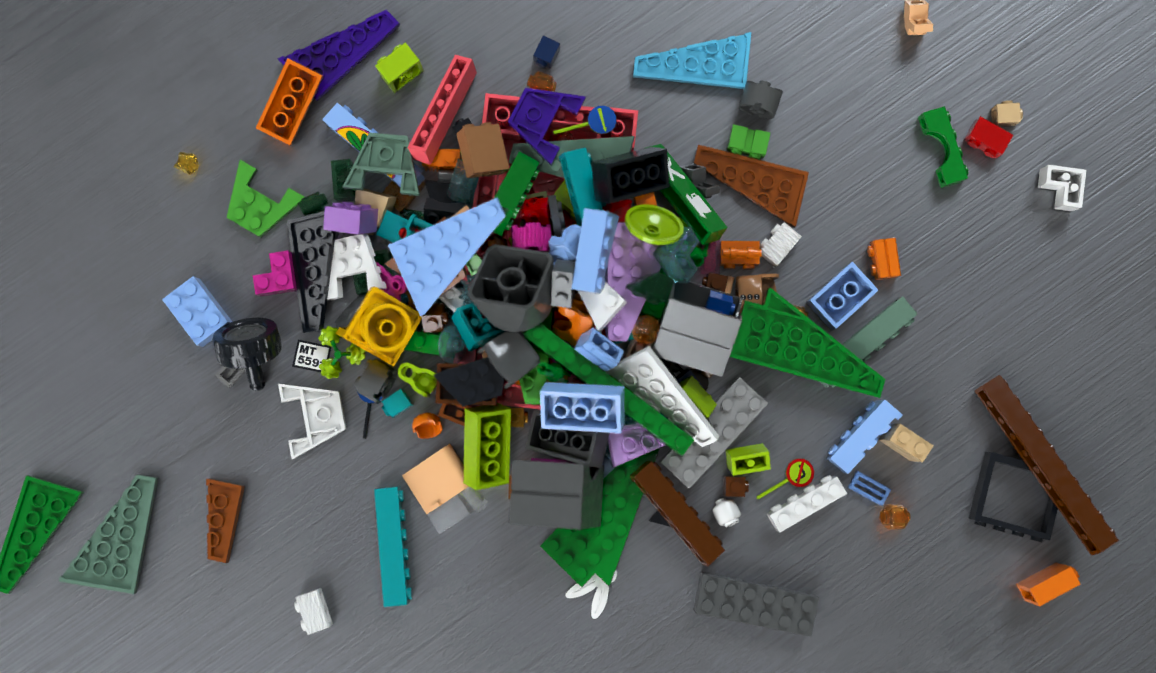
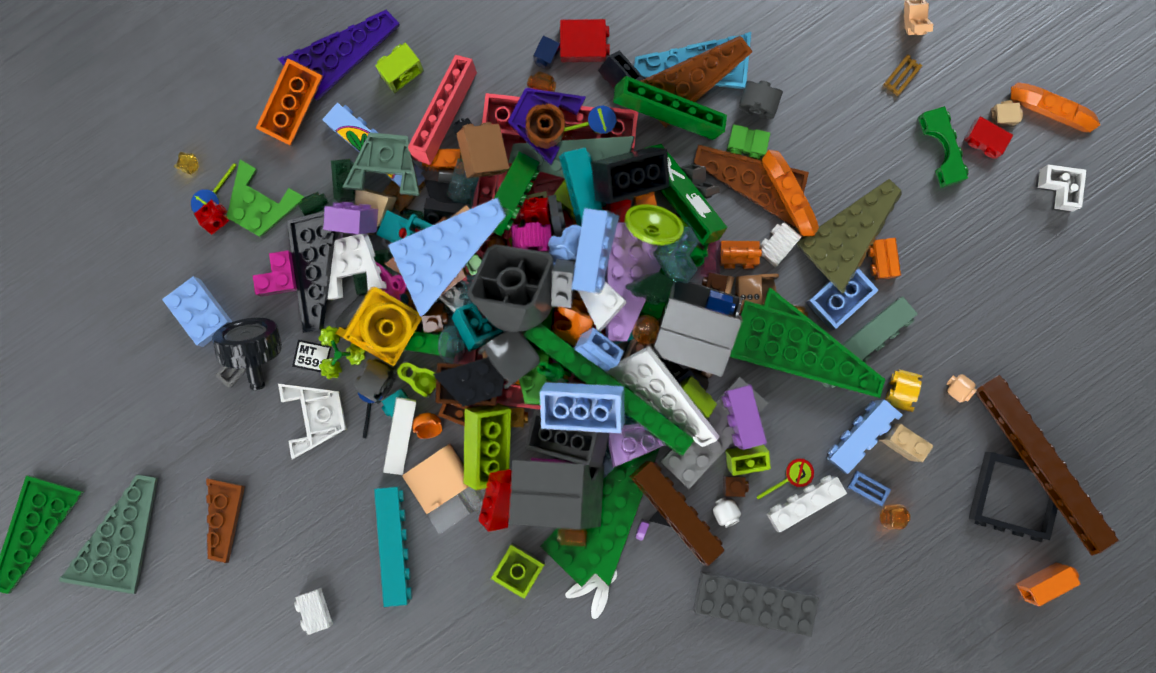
none -> blue piece [191,163,236,213]
none -> red brick [194,200,229,235]
none -> white tile [383,397,416,475]
none -> red brick [479,469,512,532]
none -> lime brick [491,543,545,599]
none -> dark orange brick [525,104,565,149]
none -> clear orange brick [557,528,587,547]
none -> red brick [560,19,610,62]
none -> black brick [598,50,645,90]
none -> green brick [613,76,727,140]
none -> medium lavender tile [635,519,649,541]
none -> dark orange wing [641,36,753,128]
none -> medium lavender piece [722,385,767,450]
none -> orange brick [762,150,819,236]
none -> olive wing [797,179,902,294]
none -> pearl gold tile [883,54,922,96]
none -> yellow brick [885,369,922,412]
none -> light nougat head [946,374,977,403]
none -> orange brick [1011,82,1100,133]

